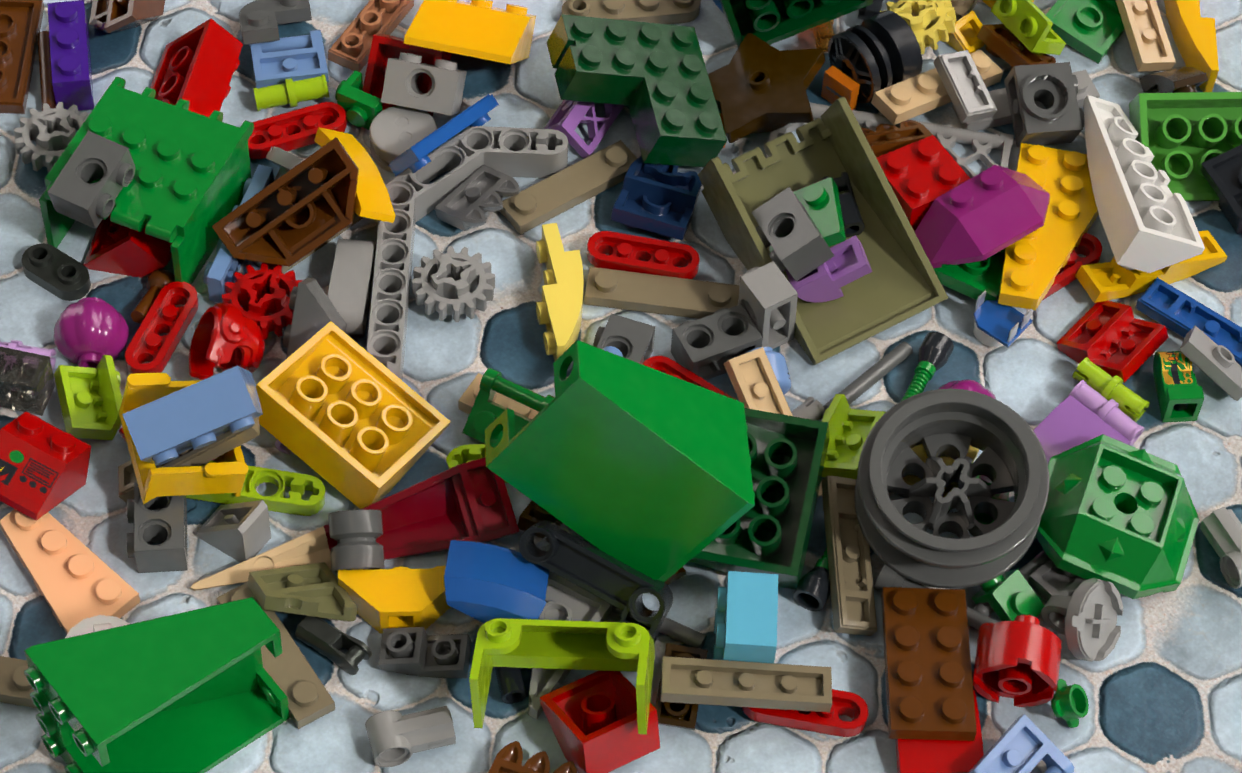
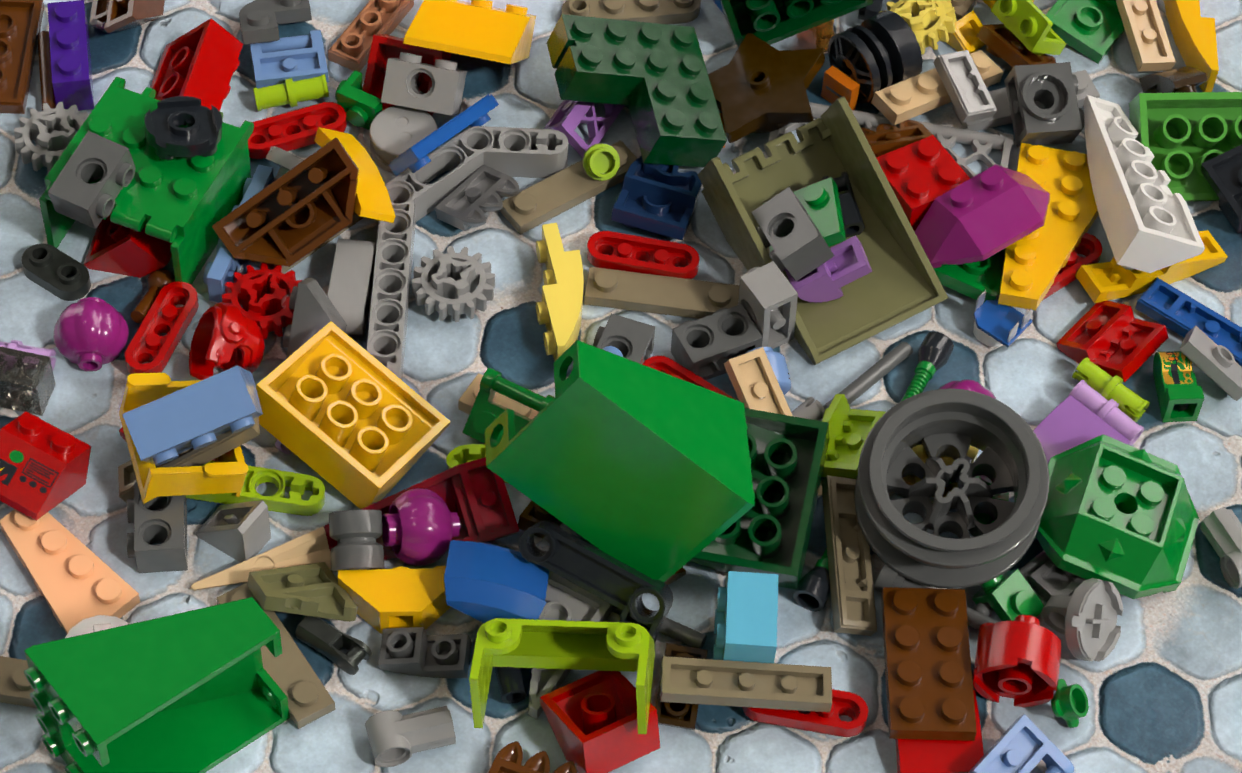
lime bracket [54,355,122,440] -> none
none -> black plate [145,96,223,160]
none -> magenta plant [382,488,460,566]
none -> lime plate [583,143,620,181]

